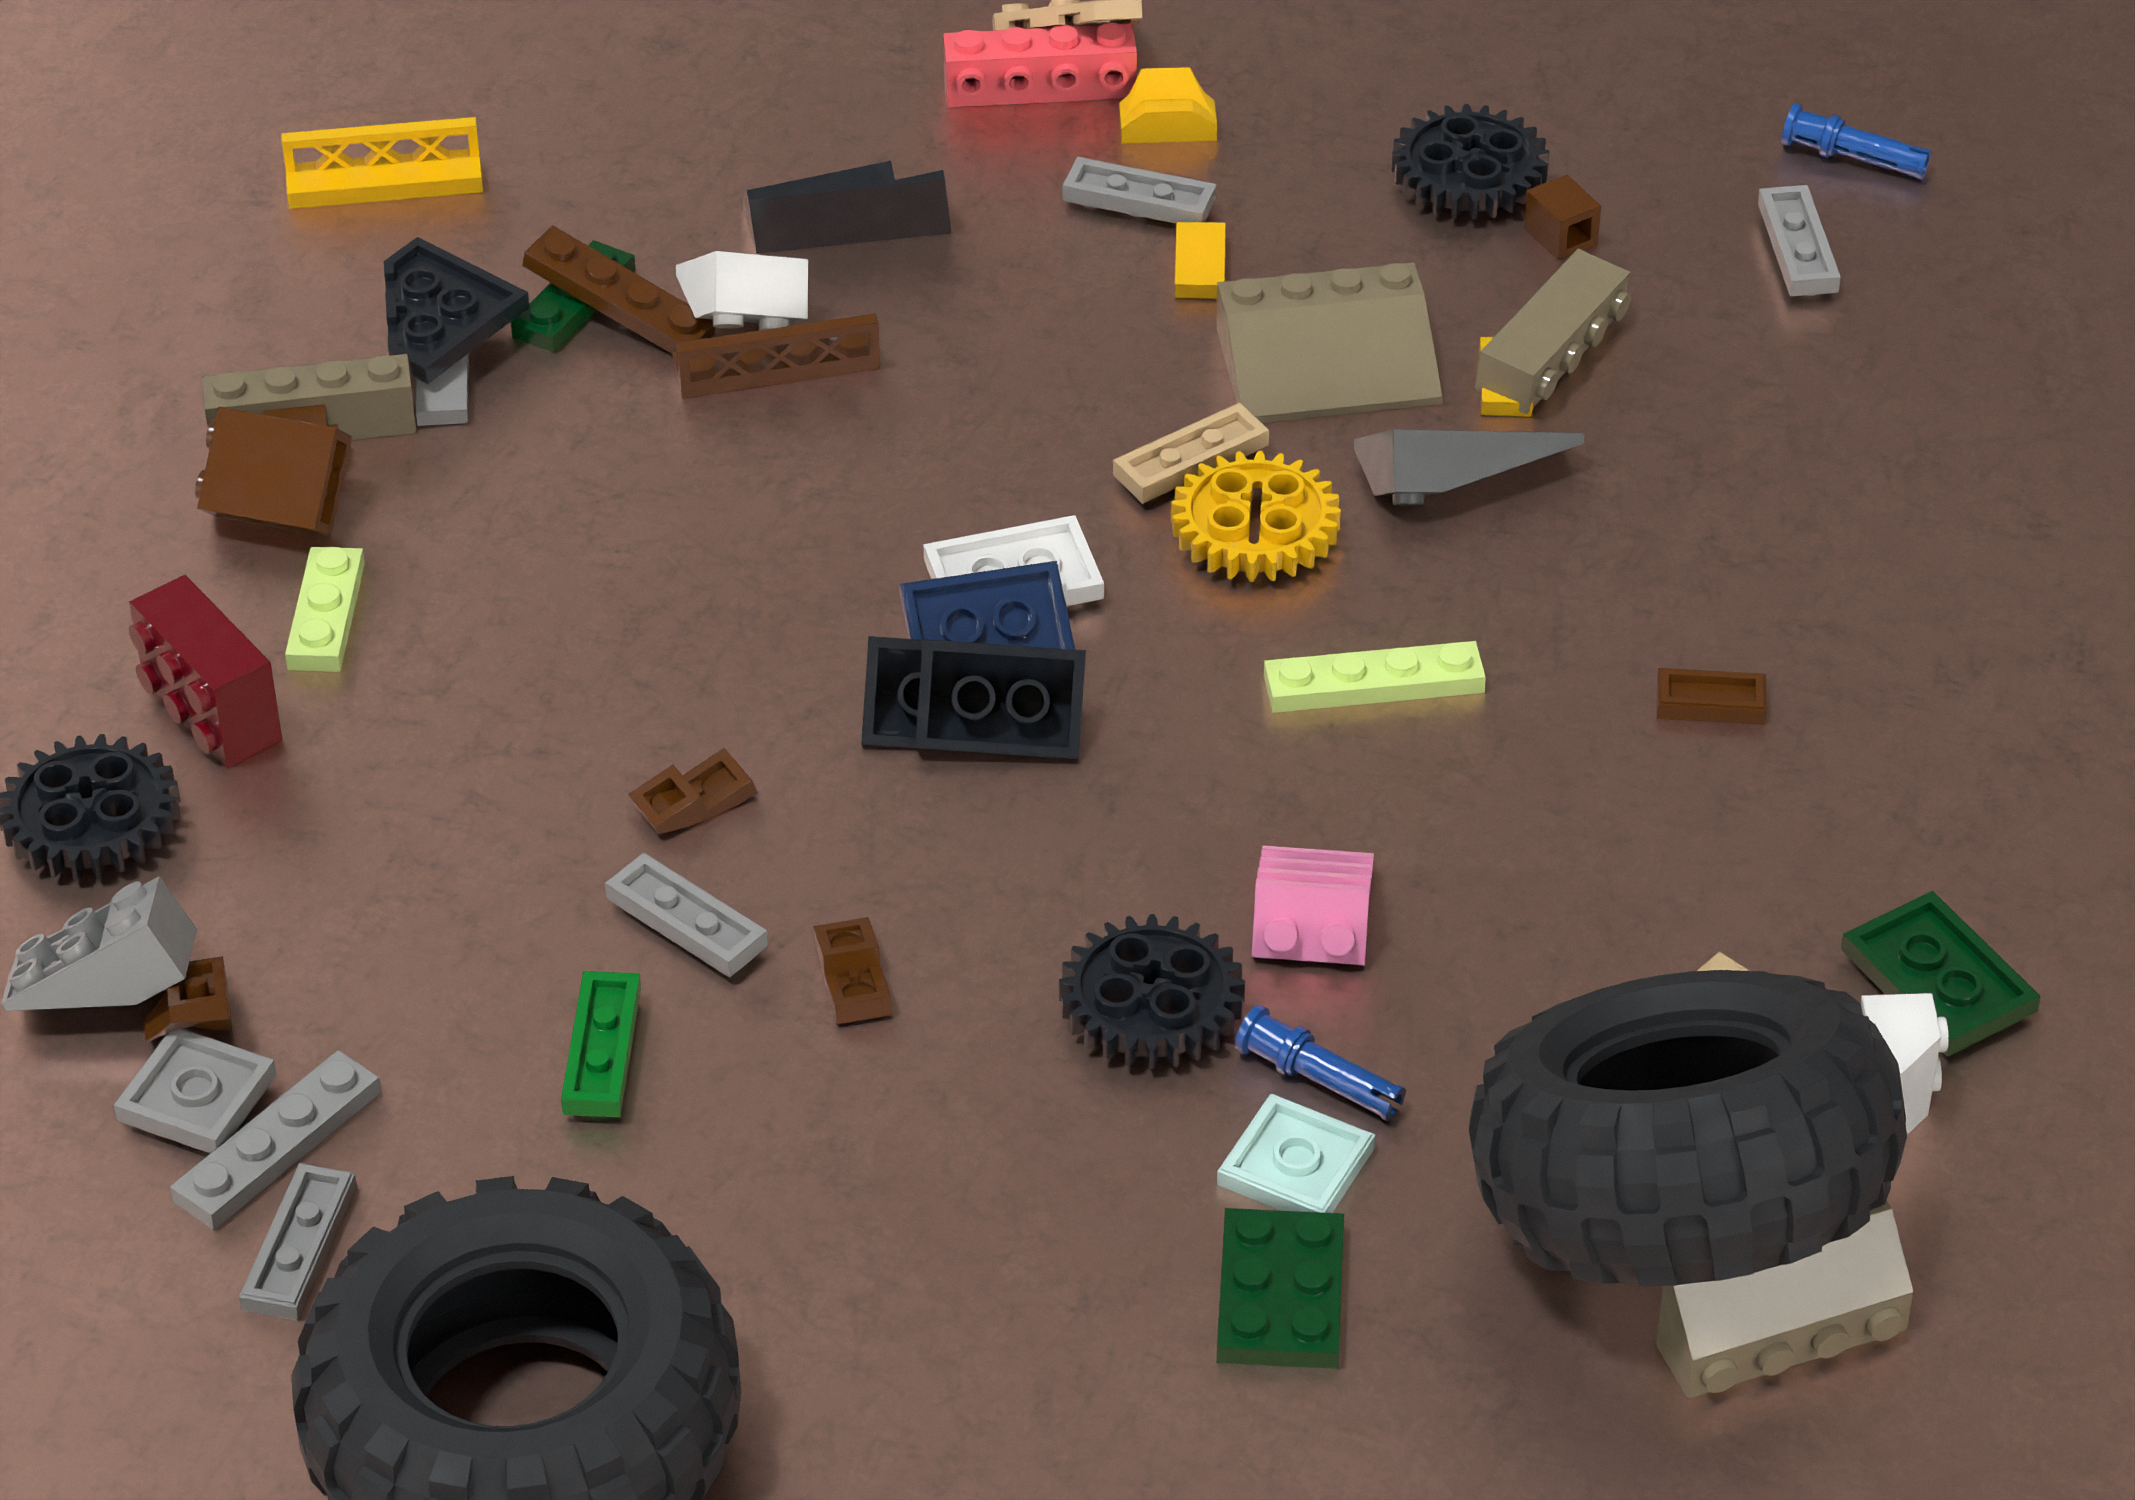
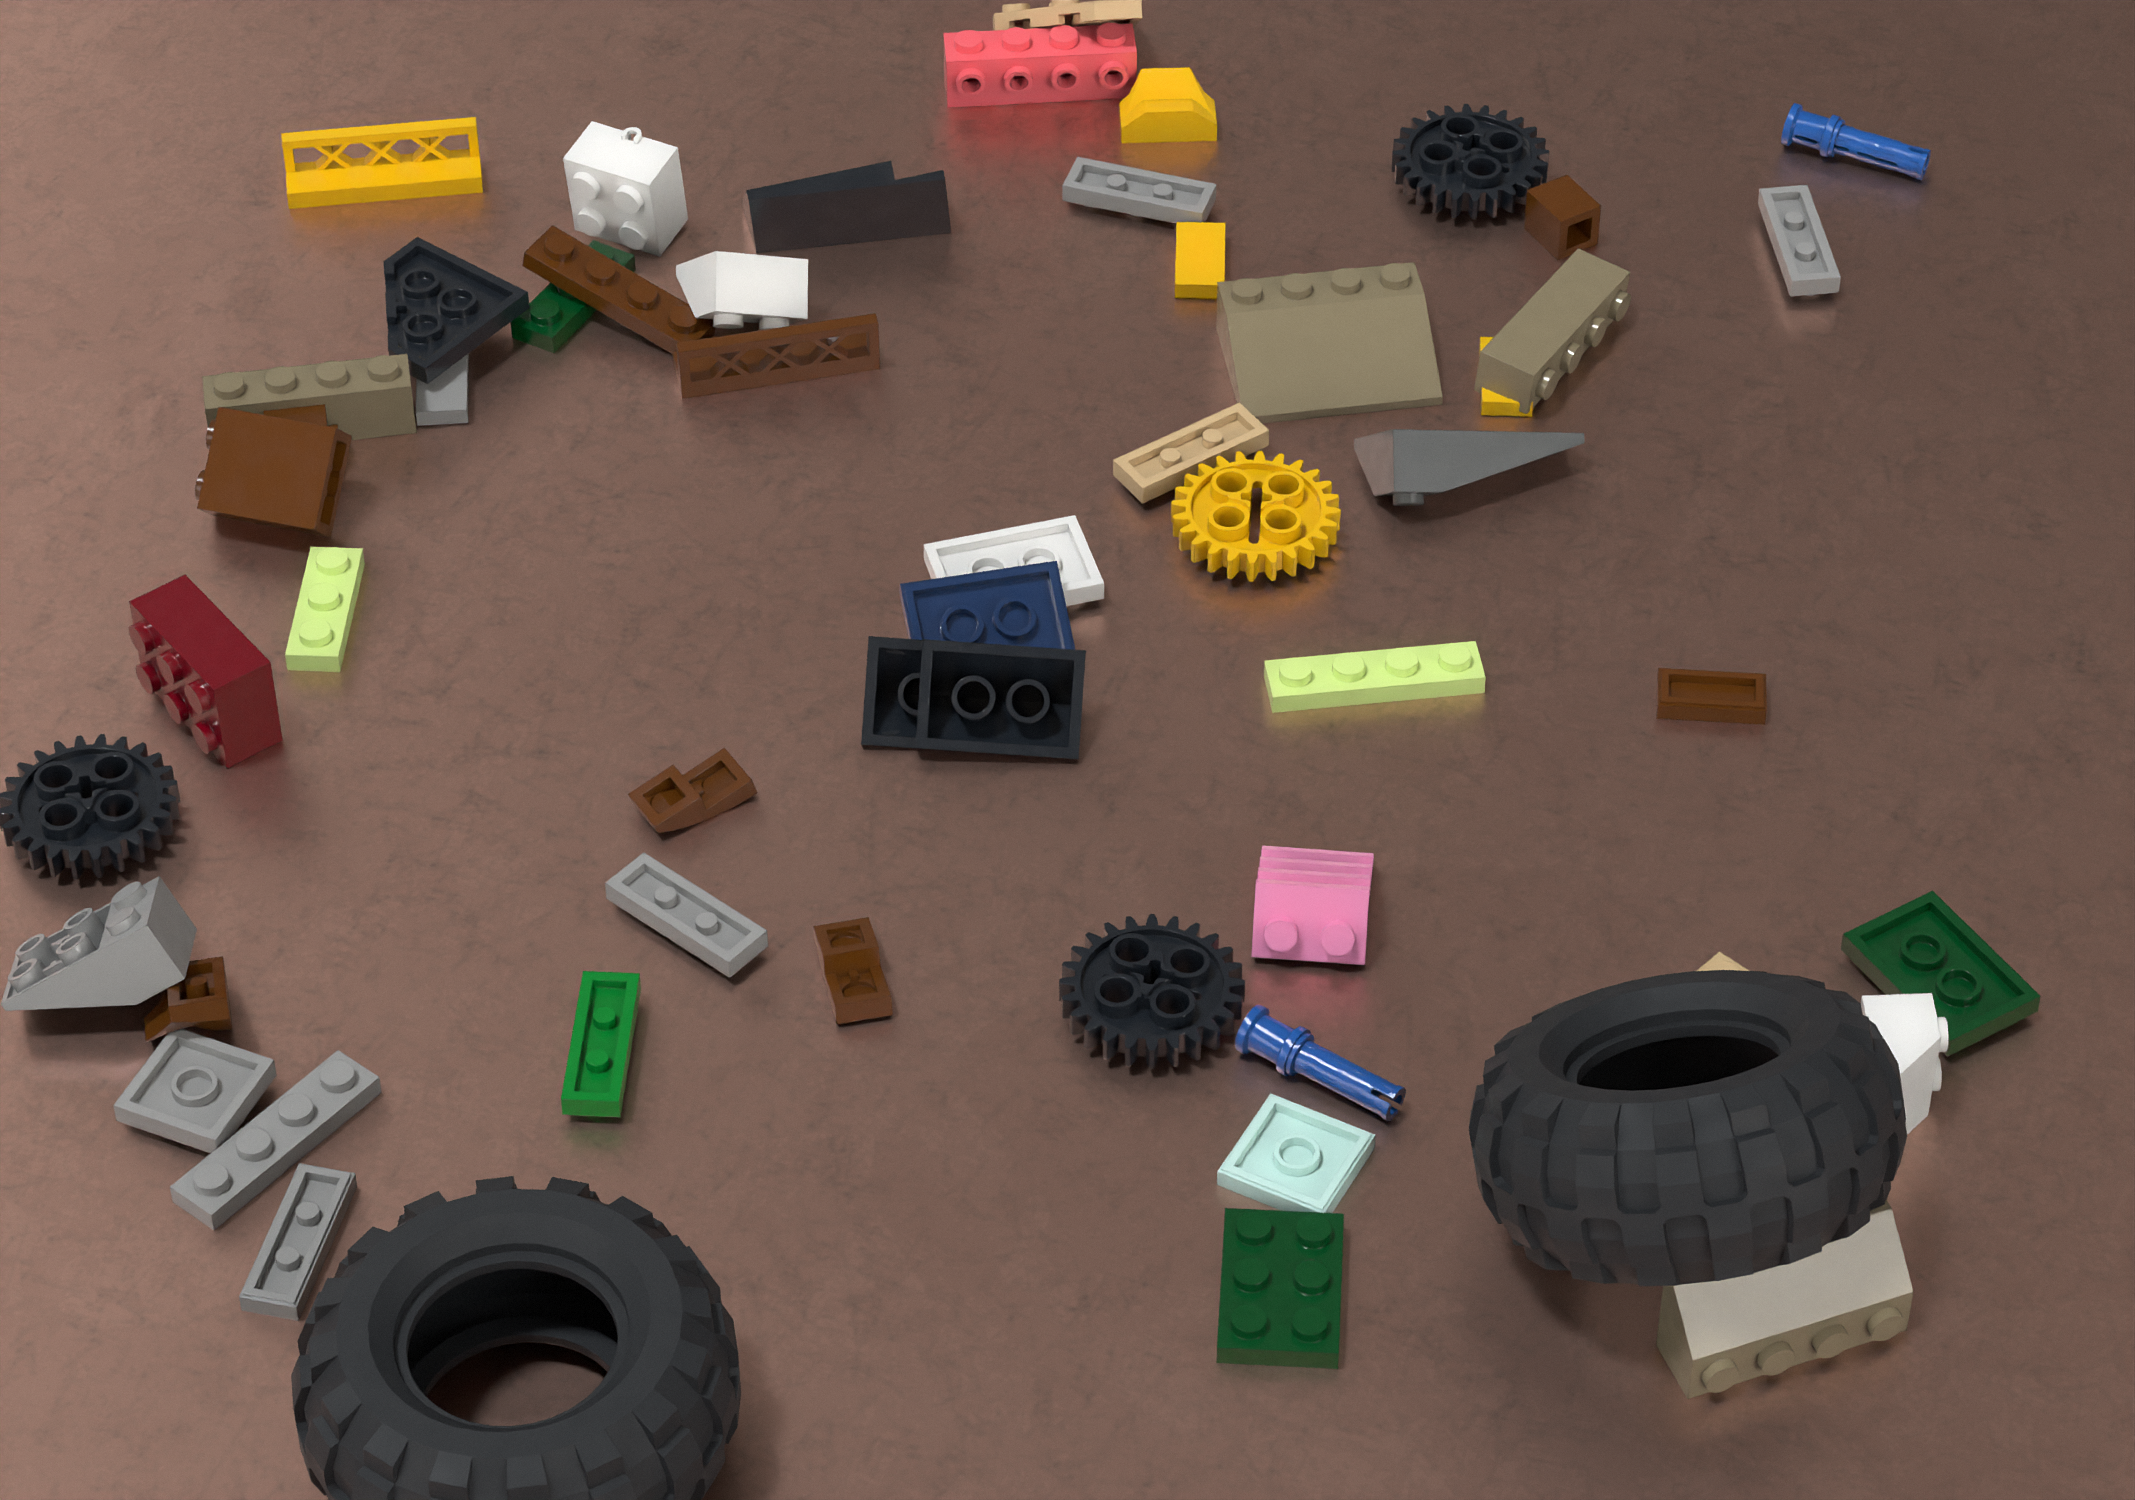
none -> white brick [563,121,688,257]

